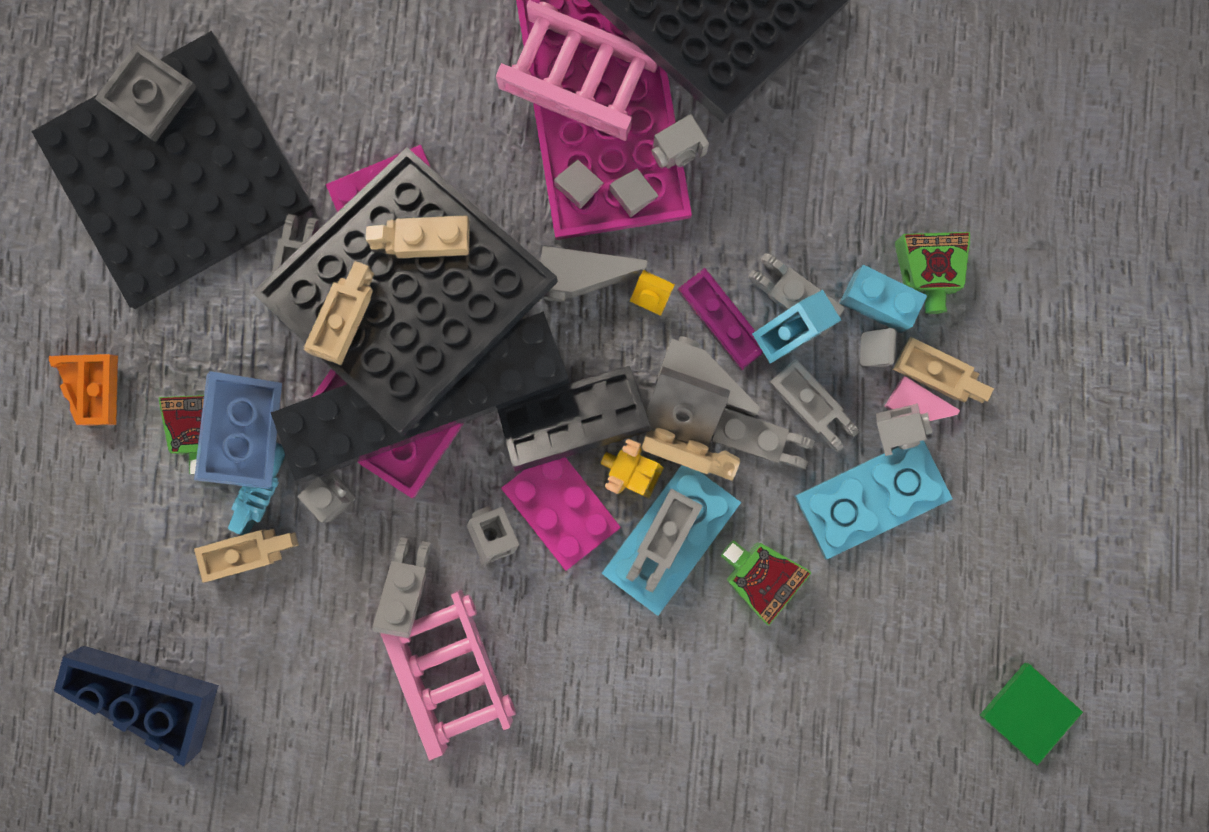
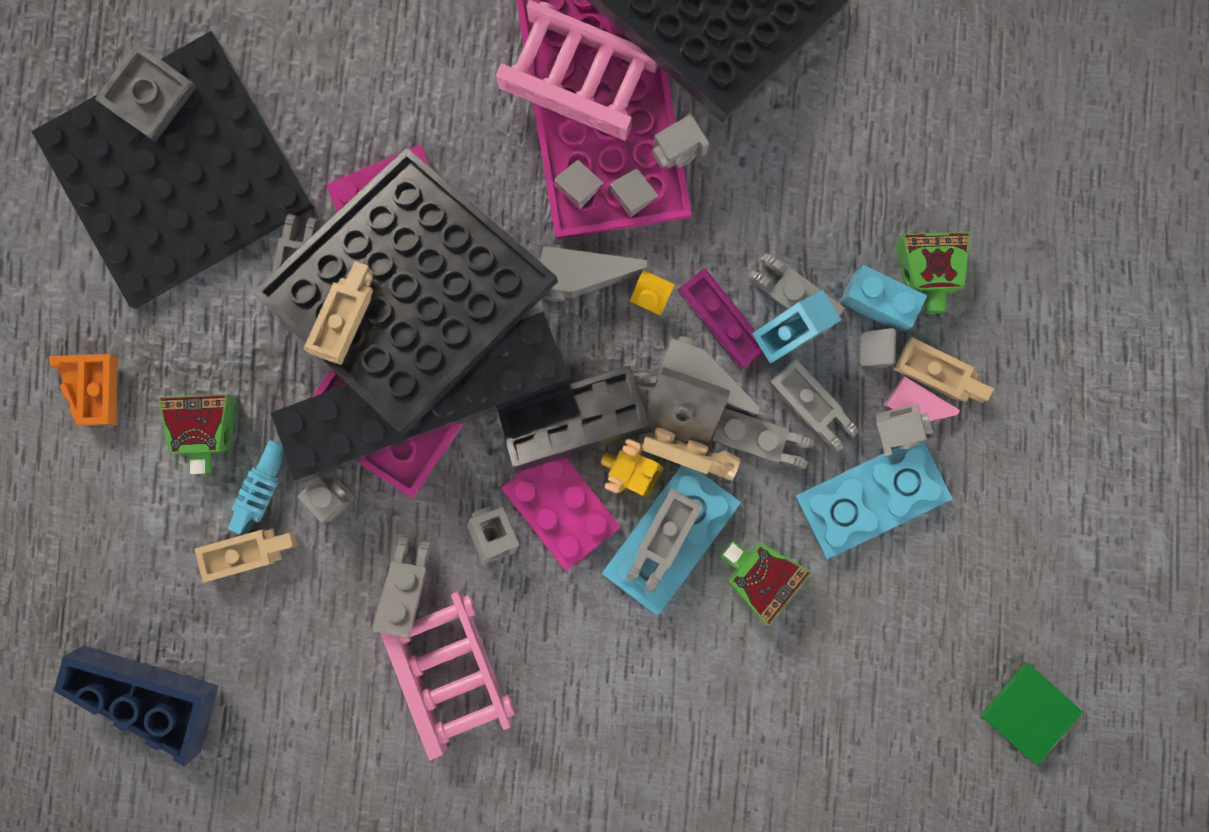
medium blue plate [194,371,282,489] -> none
tan hinge [366,216,470,258] -> none

